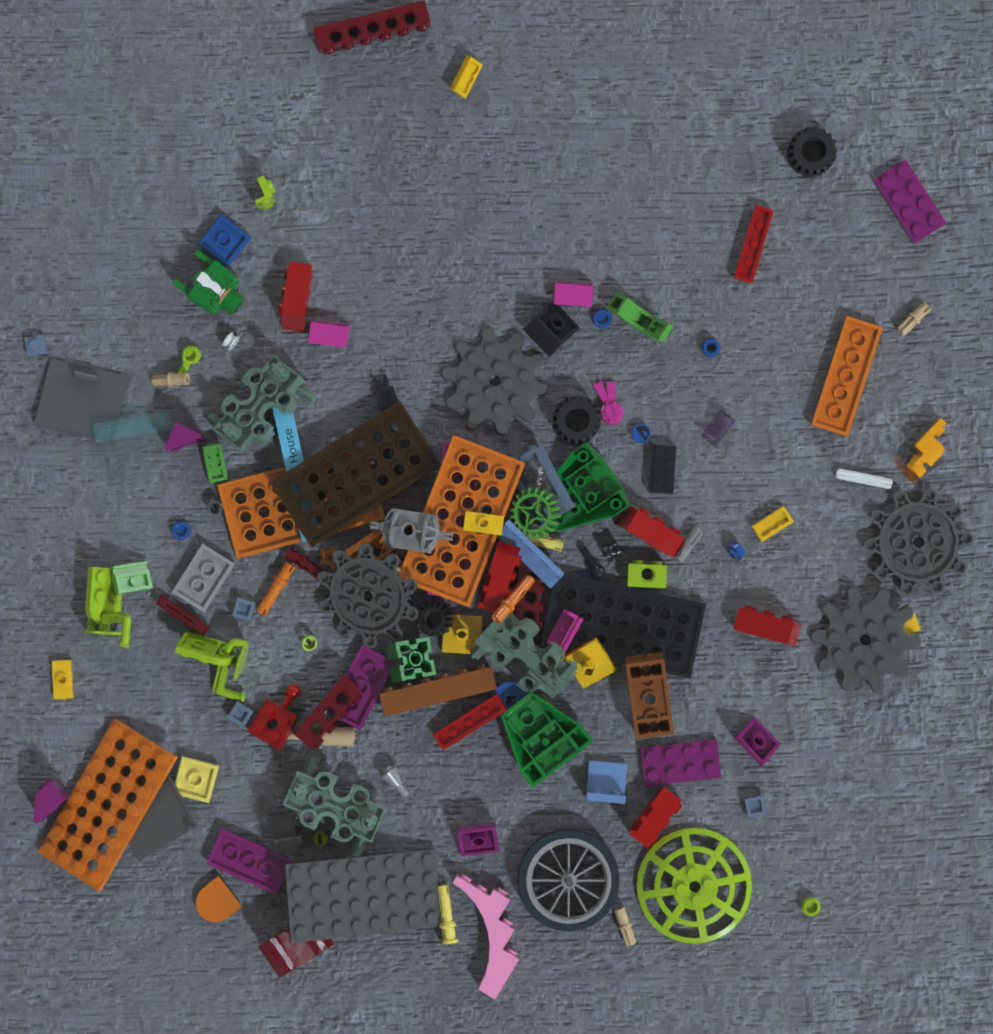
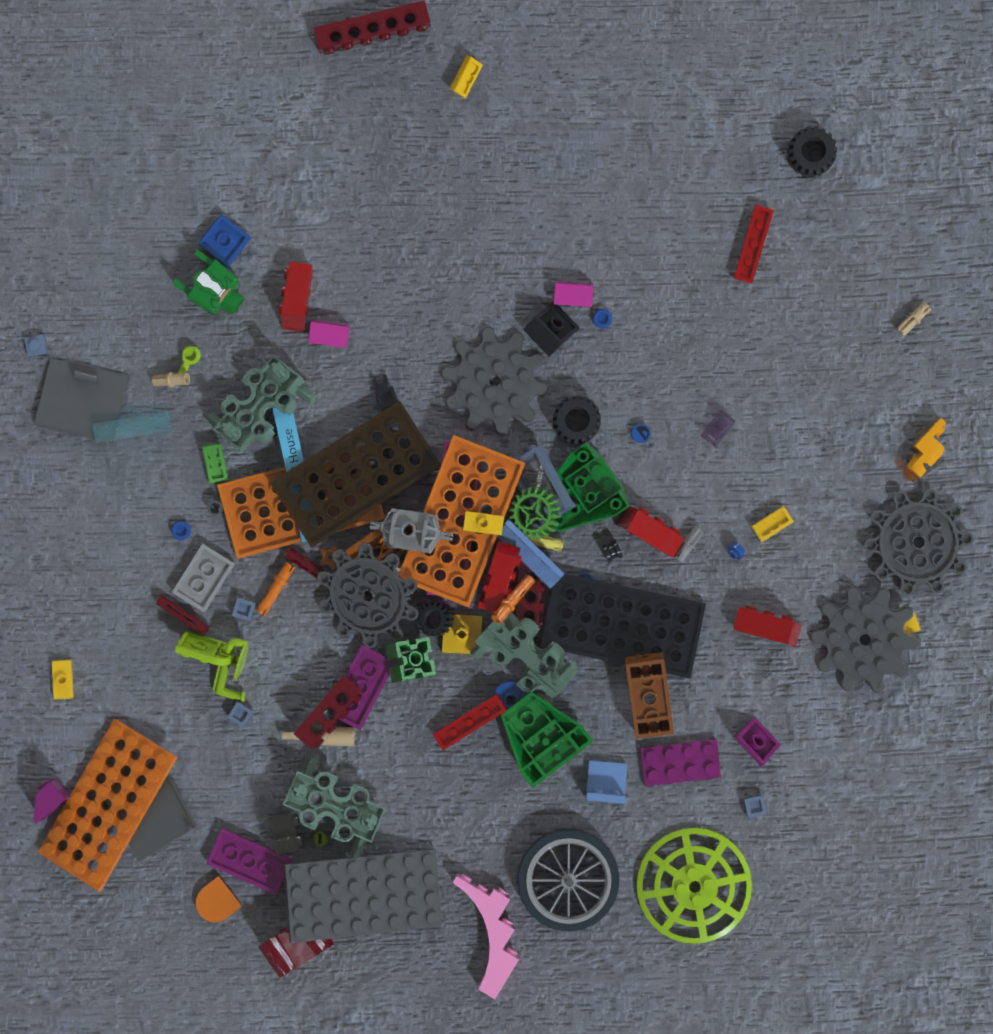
lime plate [83,567,131,648] -> none
bright green plate [110,561,153,595] -> none
magenta slope [164,423,206,453] -> none
light yellow plate [174,756,219,803] -> none
white bush [222,332,240,351] -> none
red plate [247,684,301,751] -> none
lime bracket [254,175,276,210] -> none
lime hinge [301,634,317,651] -> none
dark orange brick [378,664,497,717] -> none
light grey cone [380,764,409,798] -> none
light yellow pin [437,885,458,944] -> none
magenta slope [457,822,499,856] -> none
dark pink hinge [546,609,583,652] -> none
yellow tile [564,638,616,689] -> none
black bar [579,546,605,579] -> none
dark pink piece [593,381,623,425] -> none
bright green arch [606,292,673,343] -> none
tan axle [613,907,636,946] -> none
lime brick [627,560,667,588] -> none
red wedge [628,786,682,848] -> none
black piece [649,444,676,494] -> none
blue plate [701,338,720,358] -> none
lime plate [801,897,821,916] -> none
orange plate [811,316,883,437] -> none
white axle [836,468,892,489] -> none
magenta plate [872,159,947,245] -> none

